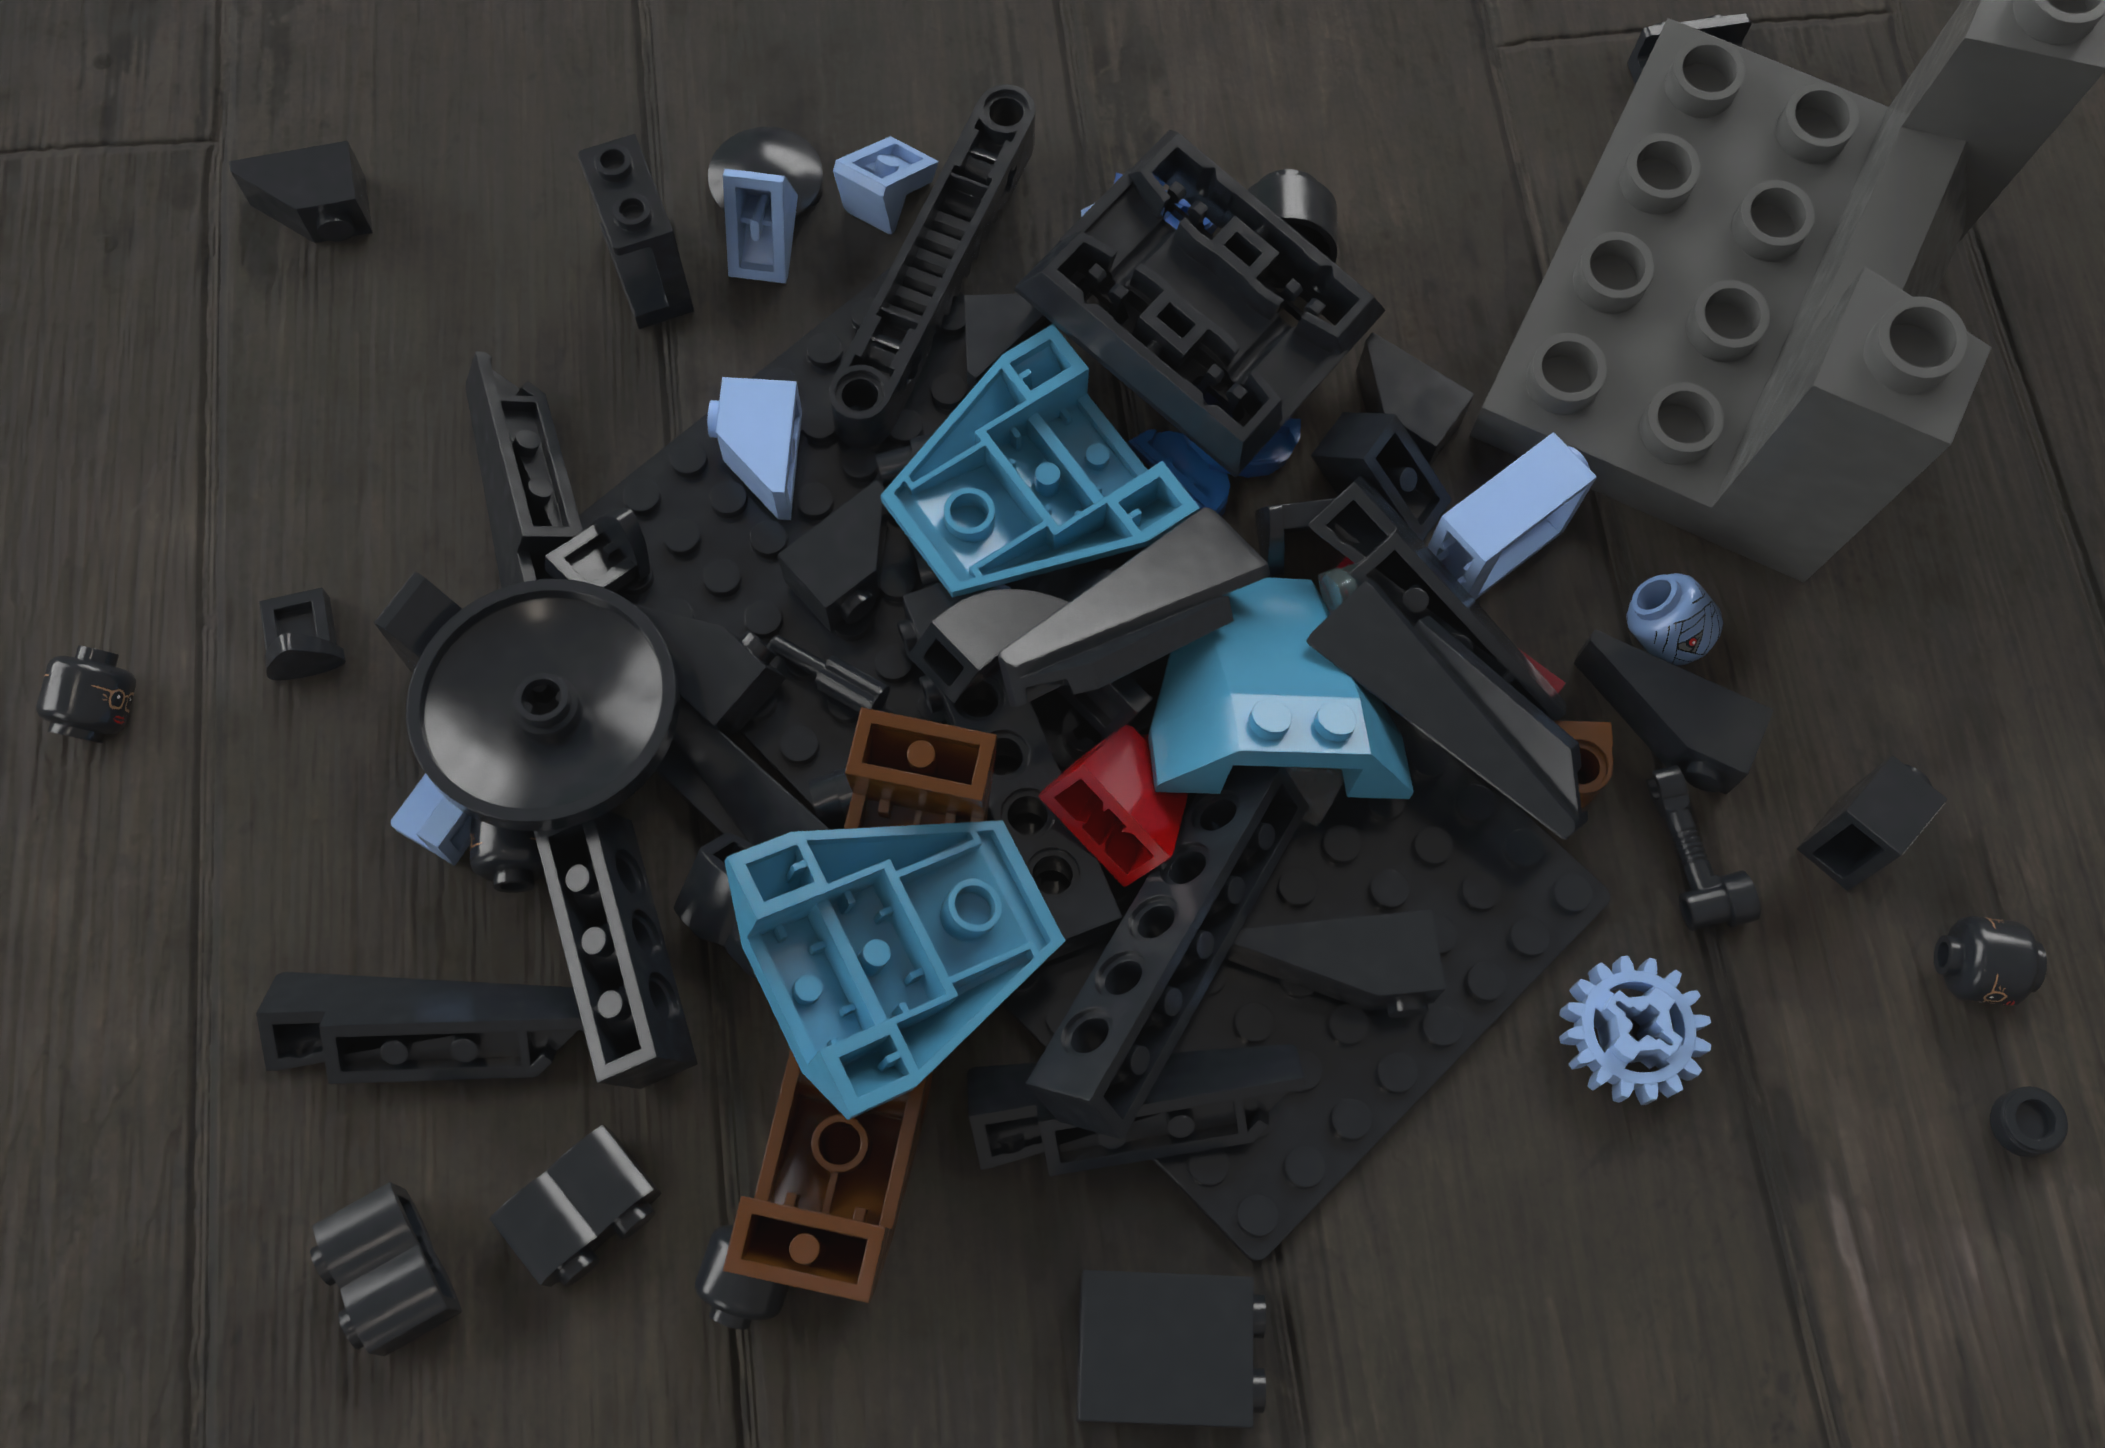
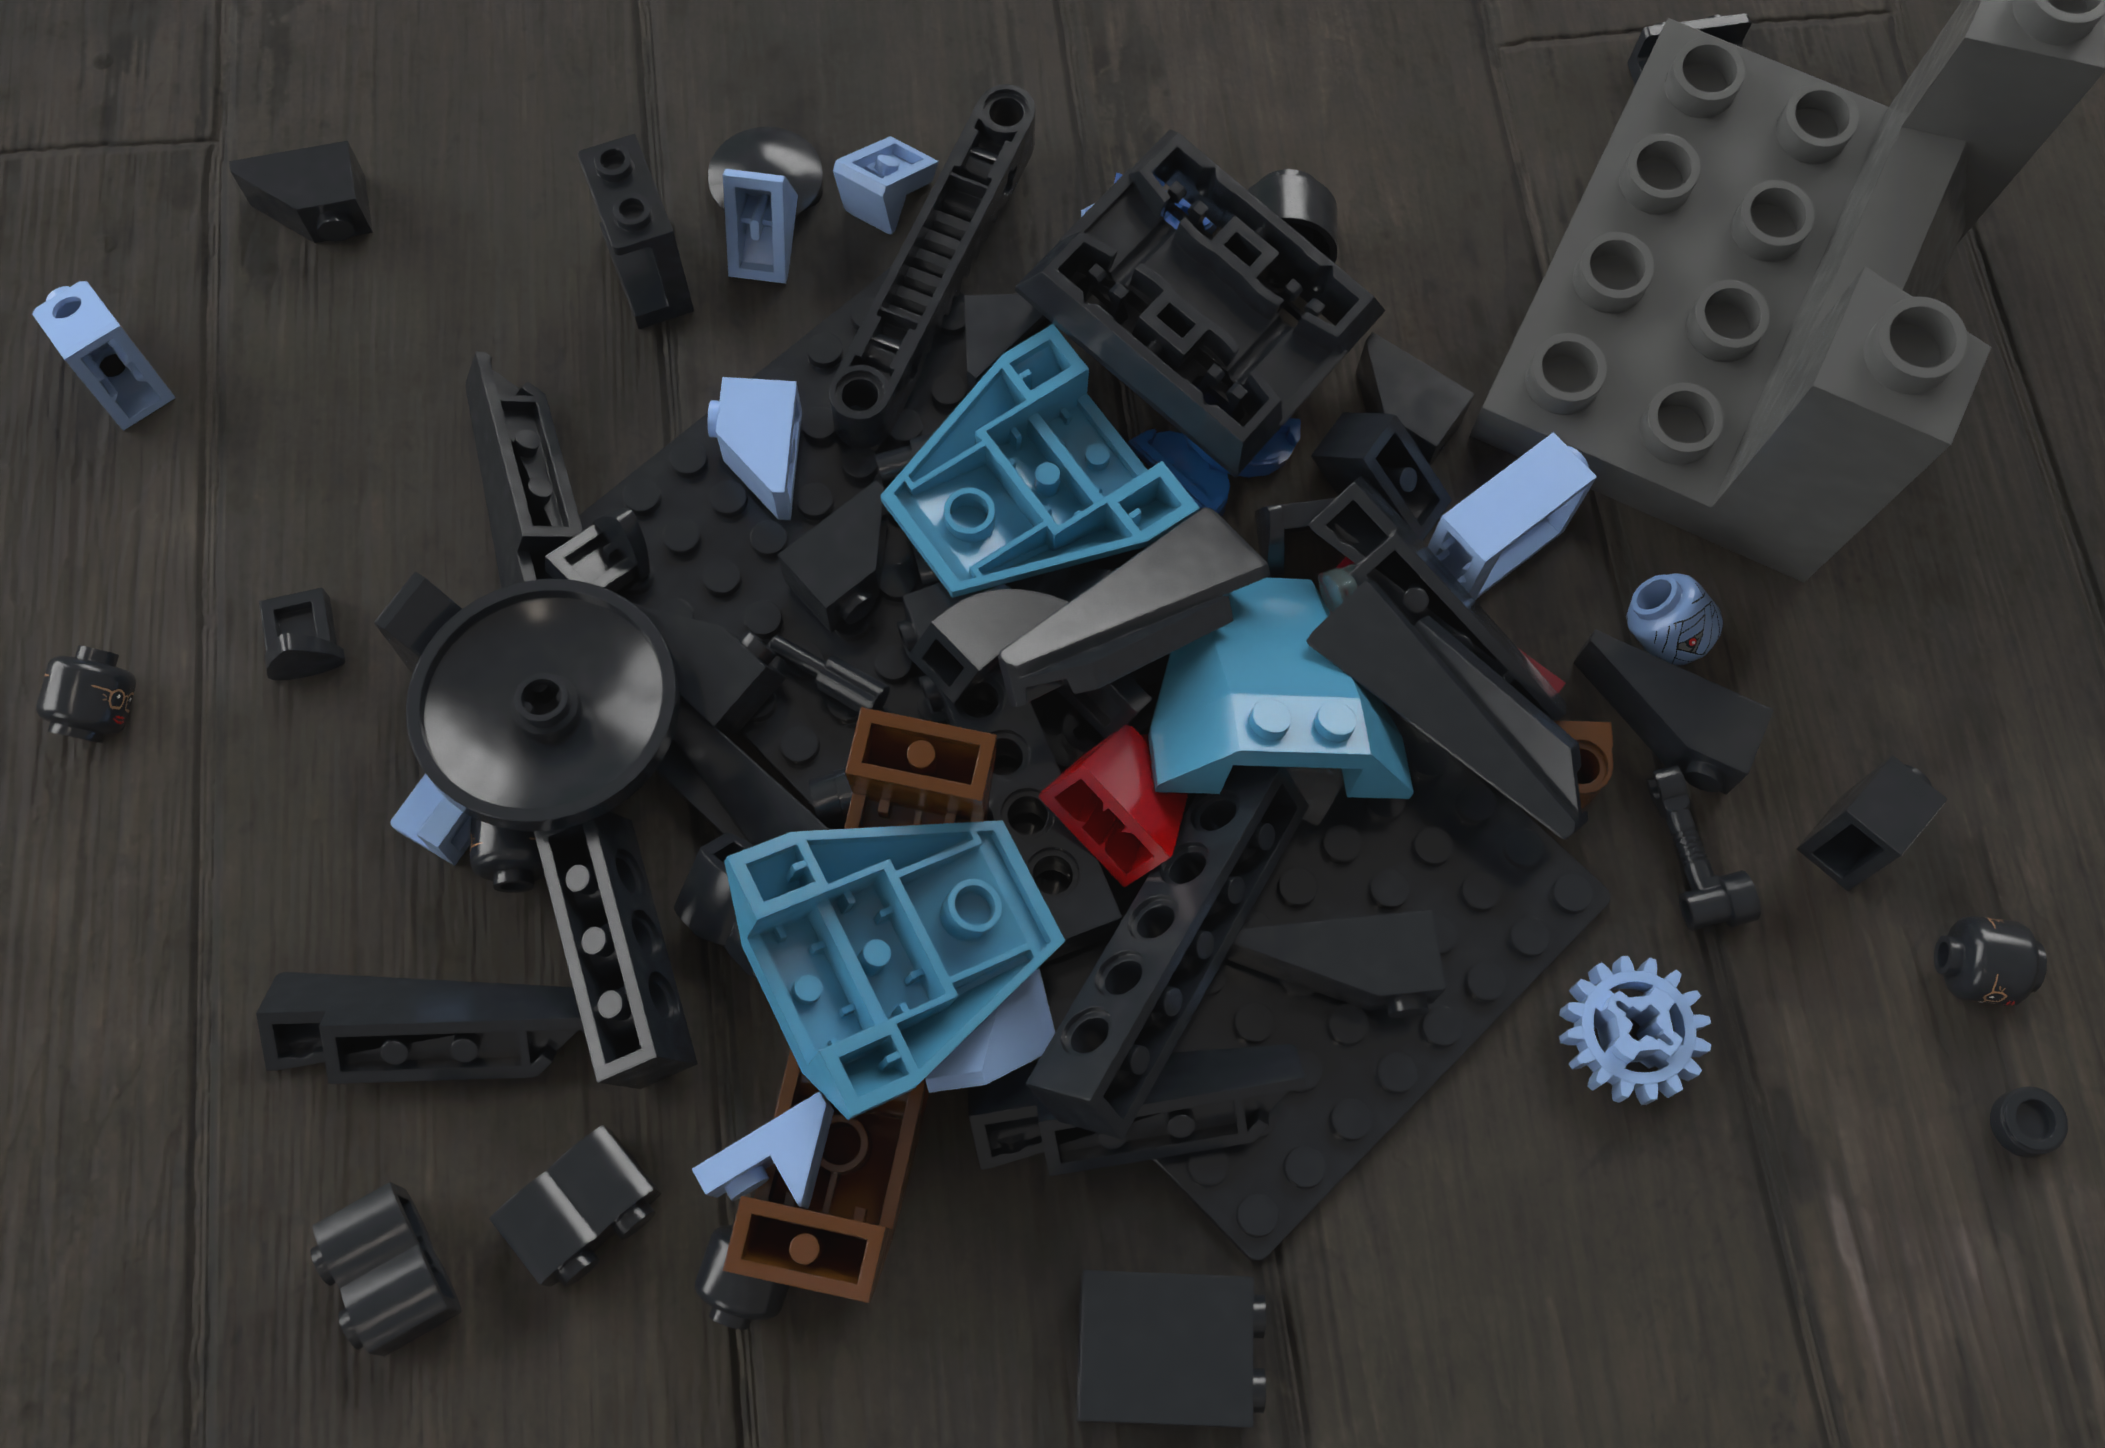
none -> light blue torso [32,281,176,431]
none -> light blue slope [692,1092,834,1209]
none -> light blue slope [925,969,1055,1093]

